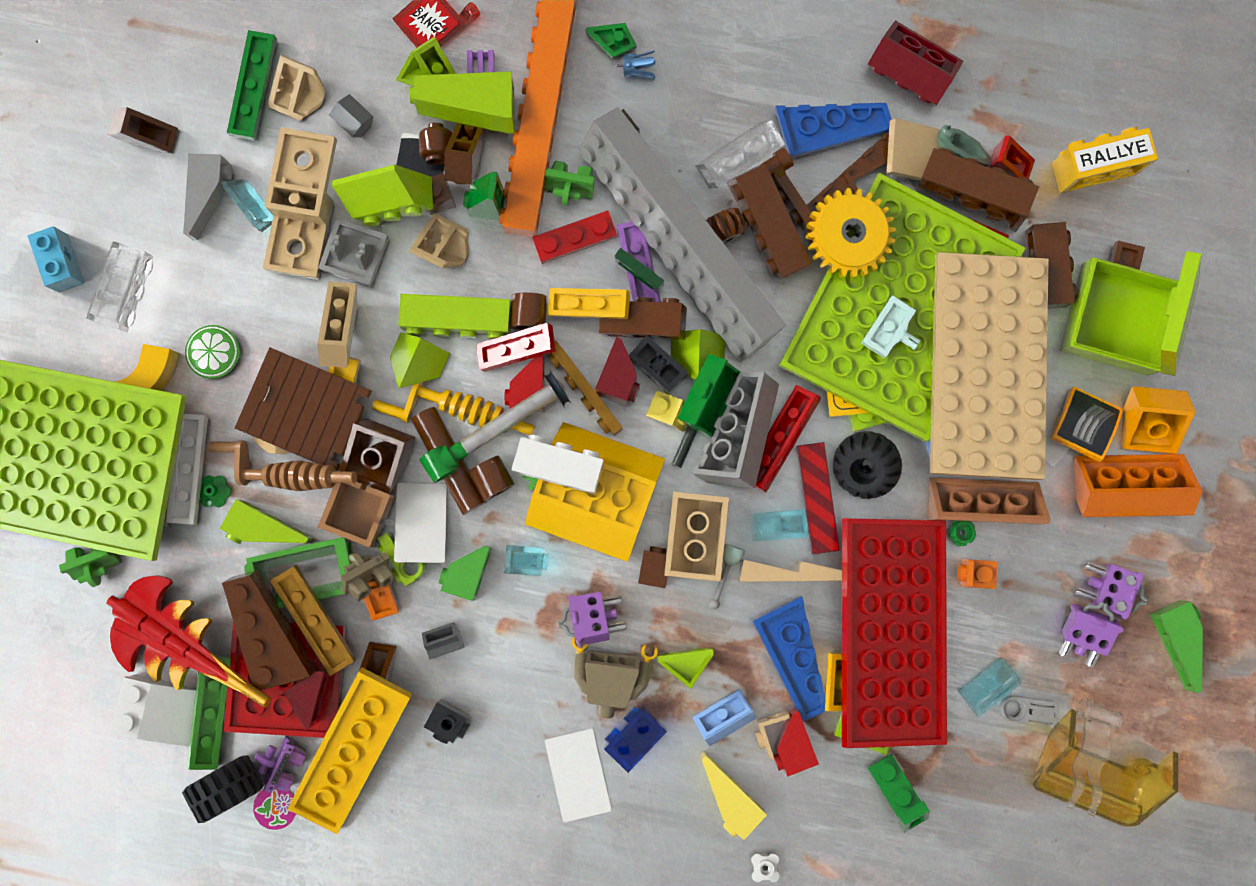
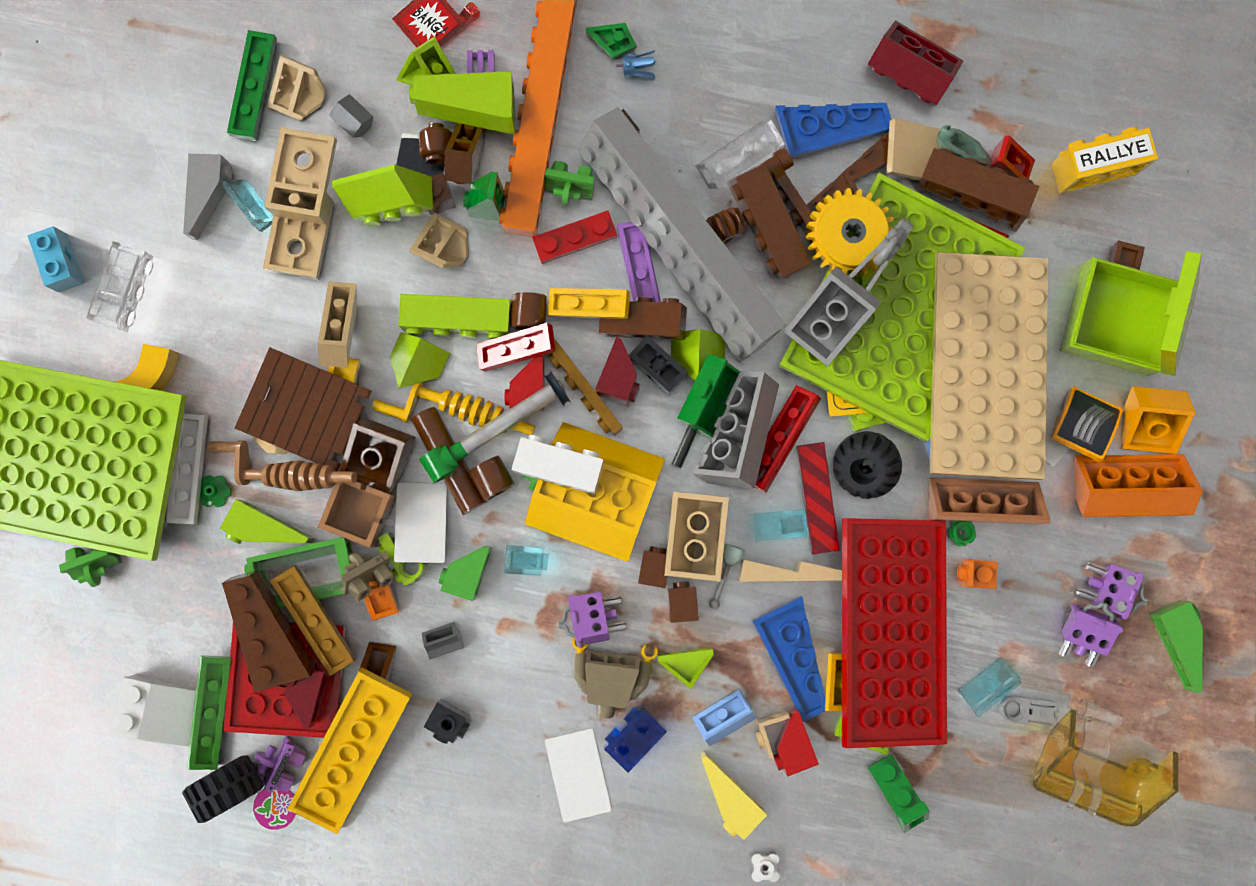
red animal [106,575,272,708] -> none
reddish brown slope [107,107,178,154] -> none
dish [185,325,241,380] -> none
light grey plate [318,218,389,287] -> none
dark green tile [615,248,664,293] -> none
light yellow bracket [646,391,687,432] -> none
light aqua plate [861,295,920,358] -> none
reddish brown brick [1025,222,1077,309] -> none
none -> reddish brown brick [667,581,699,623]
none -> light grey slope [784,218,914,366]

